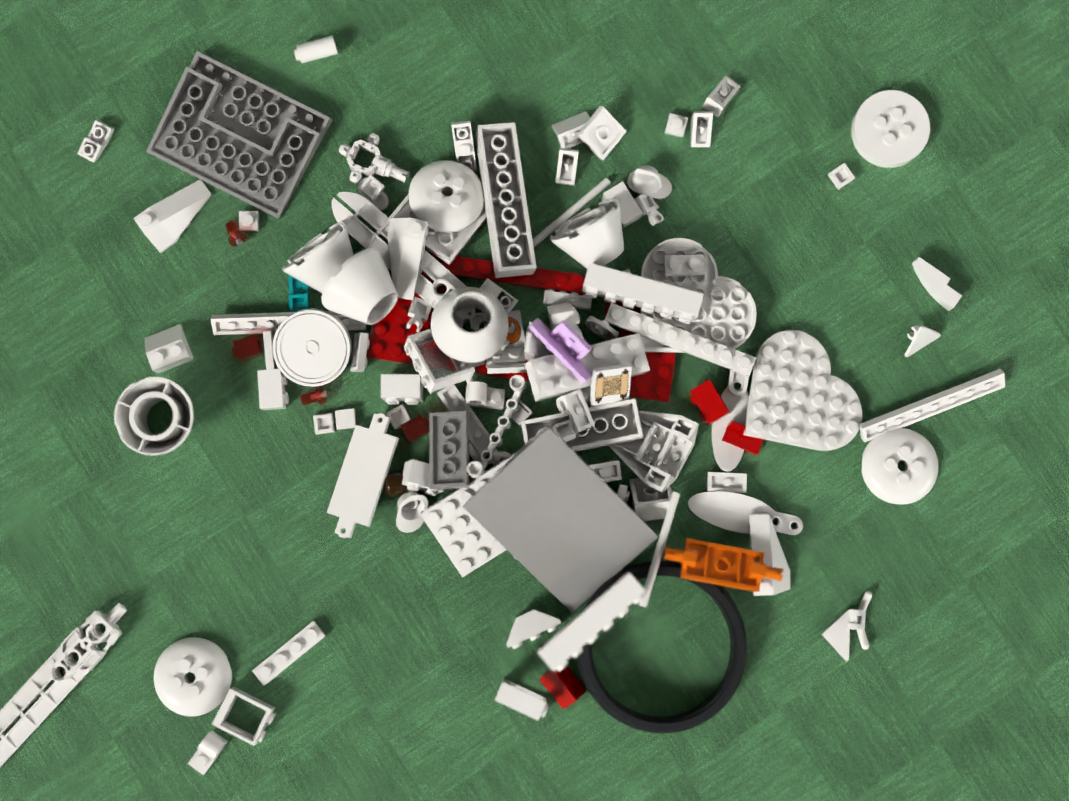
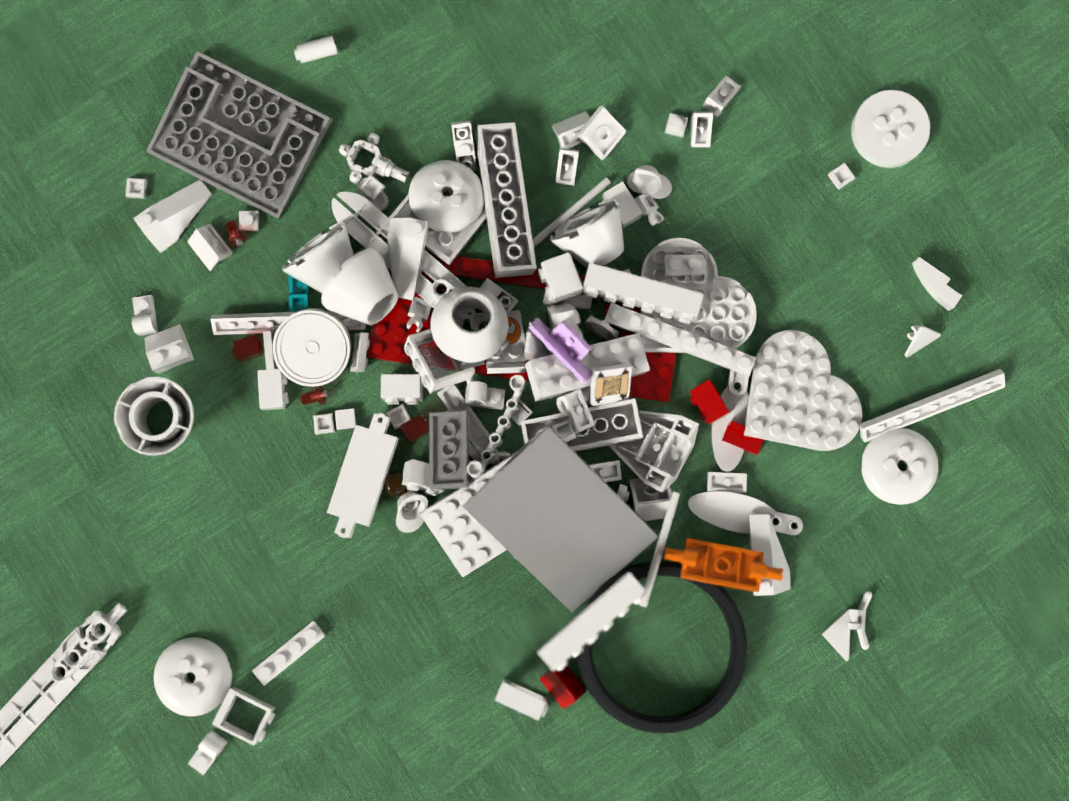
white slope [78,120,114,163] -> none
white slope [506,609,561,649] -> none
none -> white tile [126,178,148,199]
none -> white plate [132,295,158,336]
none -> white panel [188,224,233,271]
none -> white piece [538,252,583,305]

